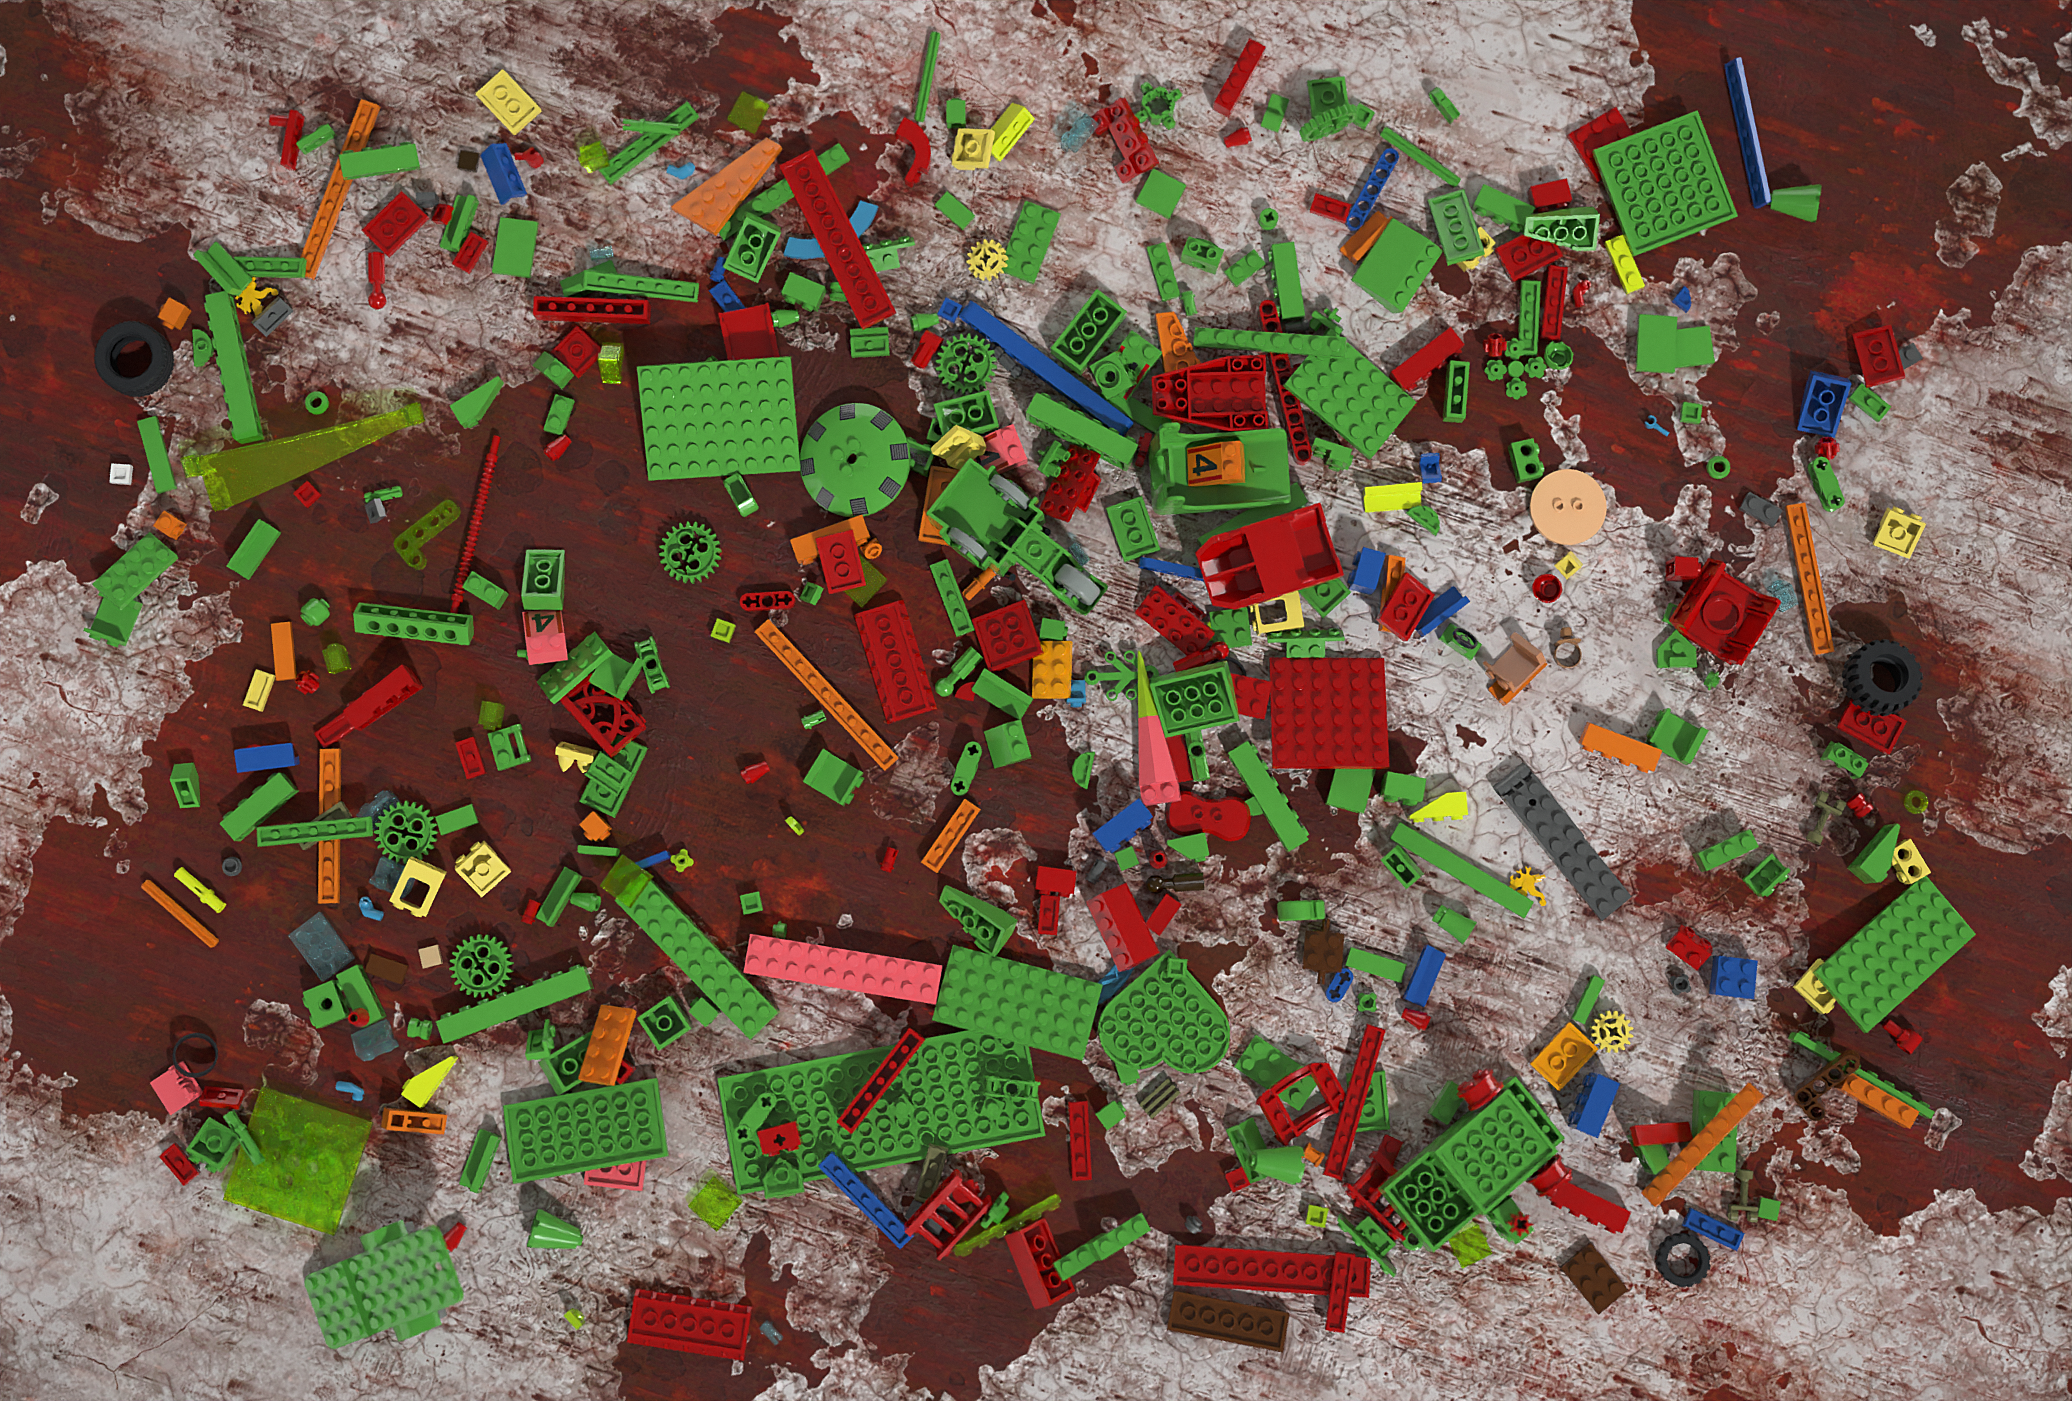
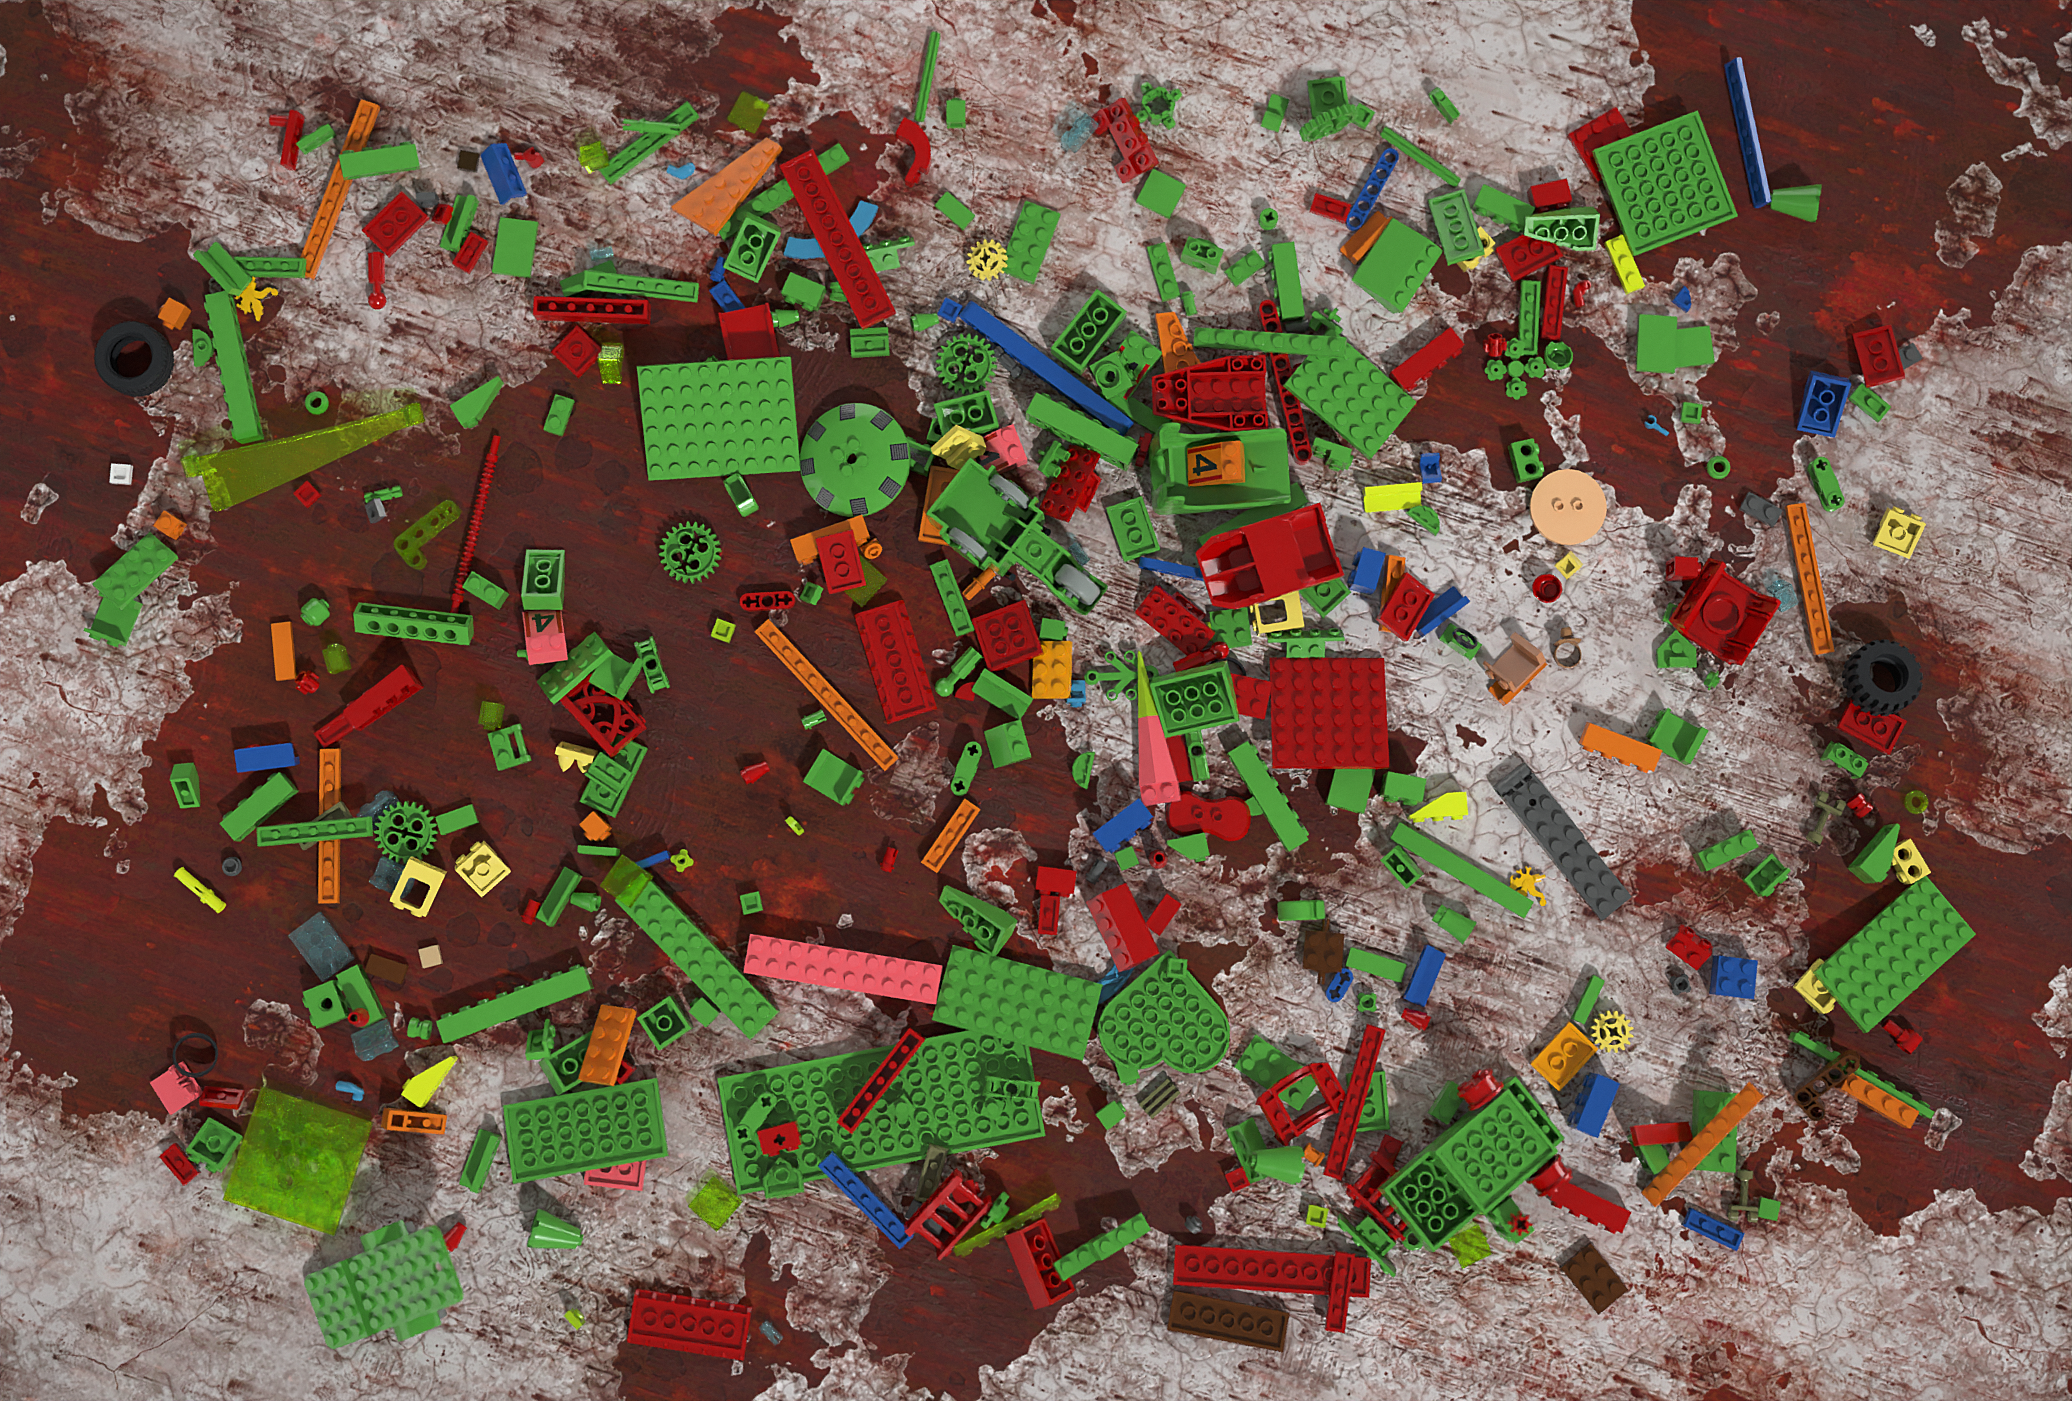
bright green tile [137,416,177,494] -> none
orange axle [141,880,219,948] -> none
bright green pin [223,1110,265,1166] -> none
bright green panel [227,519,281,580] -> none
light yellow tile [243,669,276,712] -> none
dark grey plate [251,296,293,337] -> none
dark azure arm [359,896,384,921] -> none
bright green gear [449,934,514,998] -> none
red plate [455,737,486,780] -> none
light yellow plate [475,69,542,136] -> none
bright green slope [532,351,574,389] -> none
red cone [543,434,572,462] -> none
bright green plate [772,921,787,939] -> none
red piece [910,330,944,370] -> none
light yellow plate [951,128,995,170] -> none
neon yellow panel [991,103,1035,162] -> none
red tile [1068,1101,1092,1181] -> none
dark brown piece [1146,873,1204,894] -> none
red brick [1213,38,1266,118] -> none
red cone [1223,127,1252,148] -> none
bright green brick [1443,361,1470,423] -> none
black tyre [1655,1233,1711,1287] -> none
red gear [1815,437,1840,460] -> none

